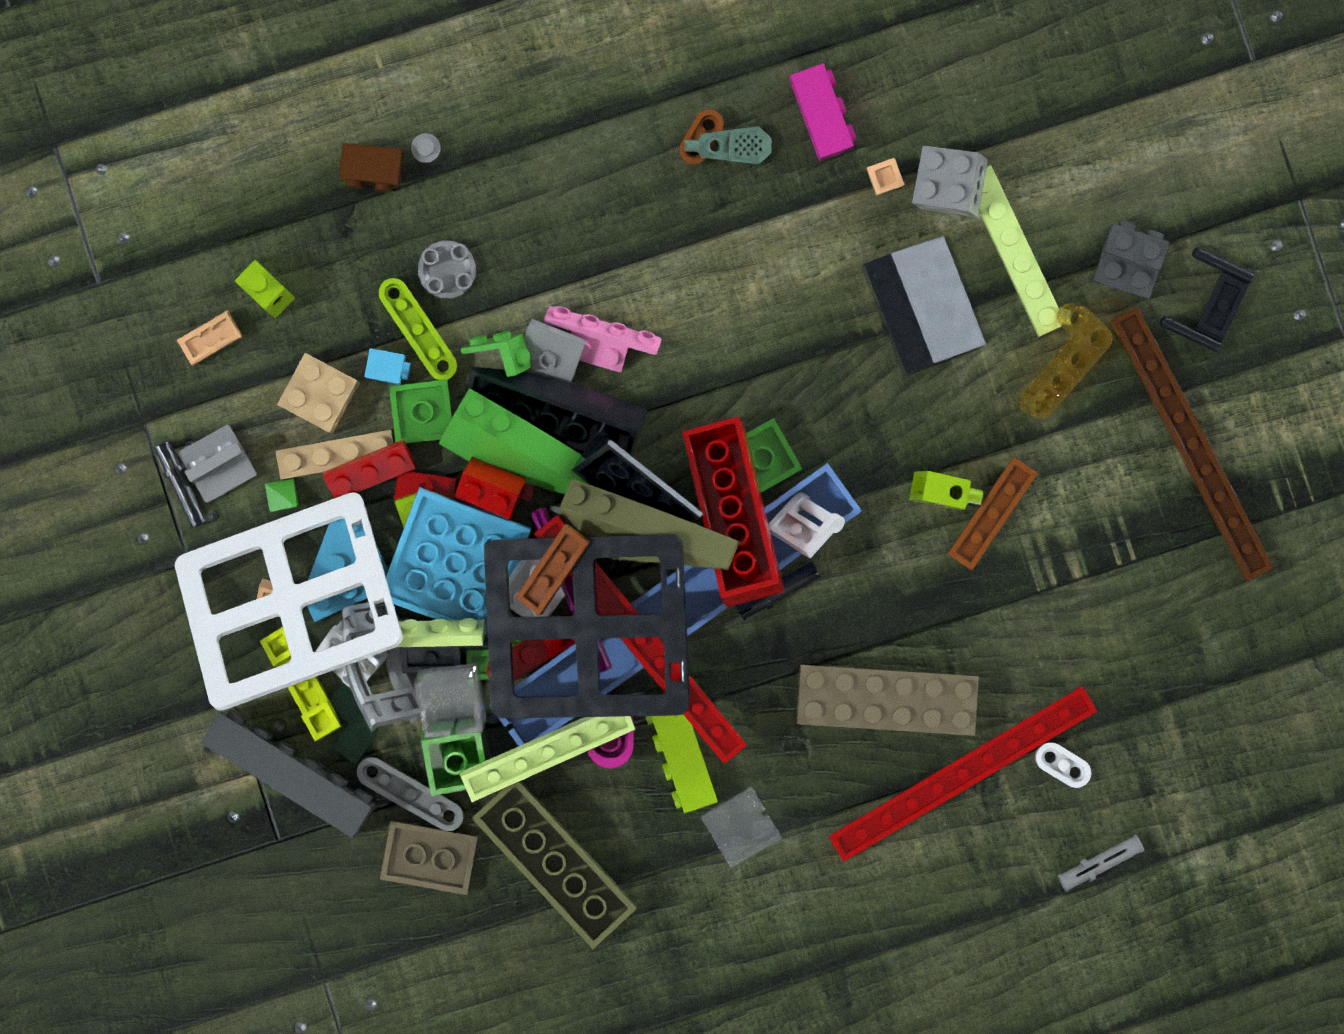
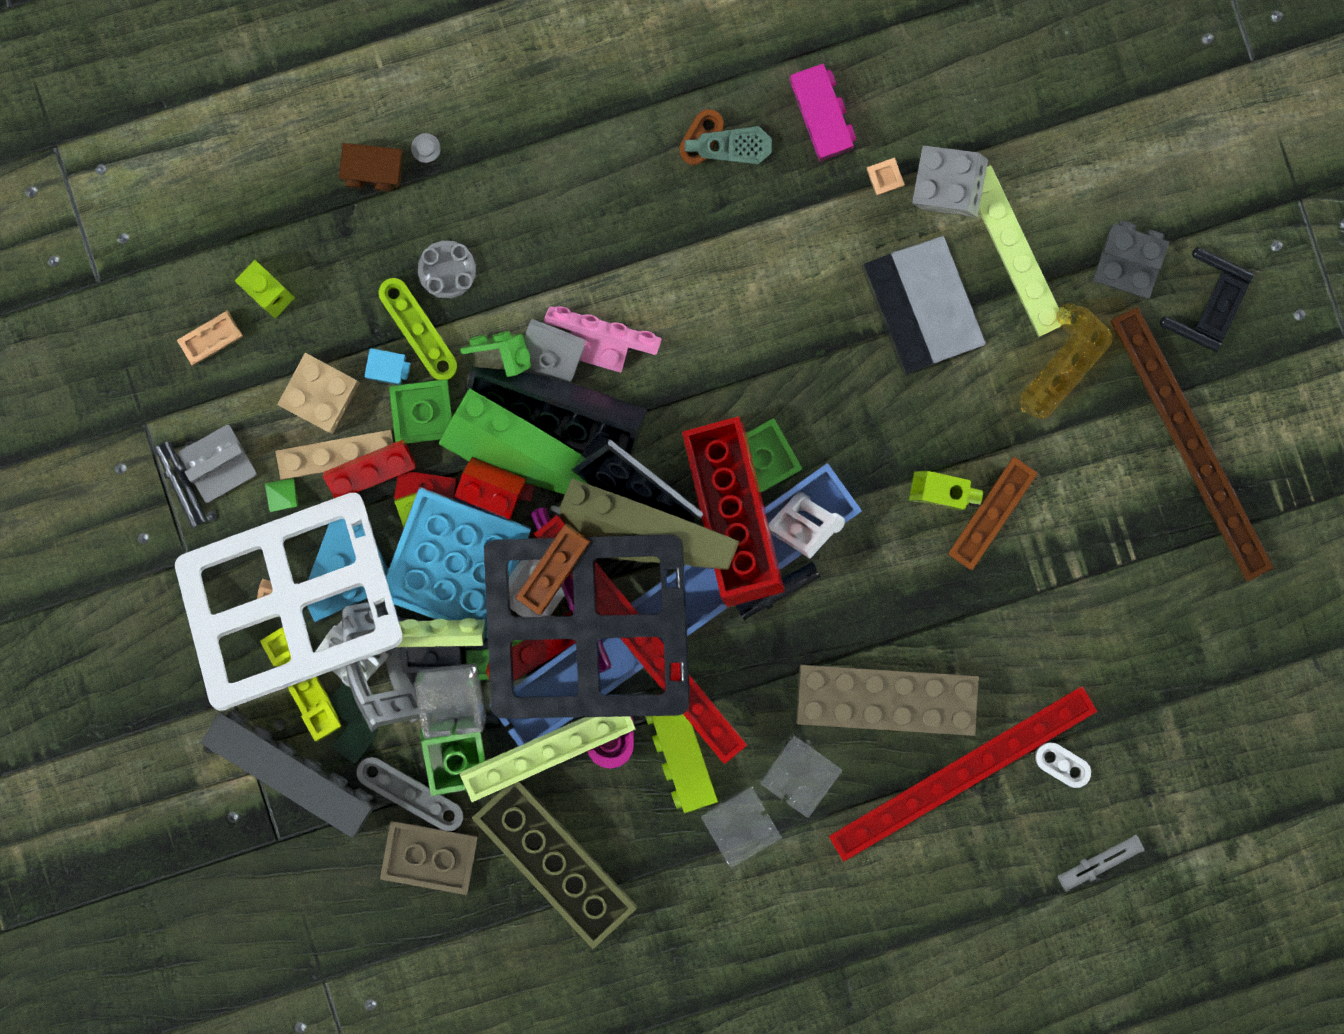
none -> clear piece [759,734,842,818]

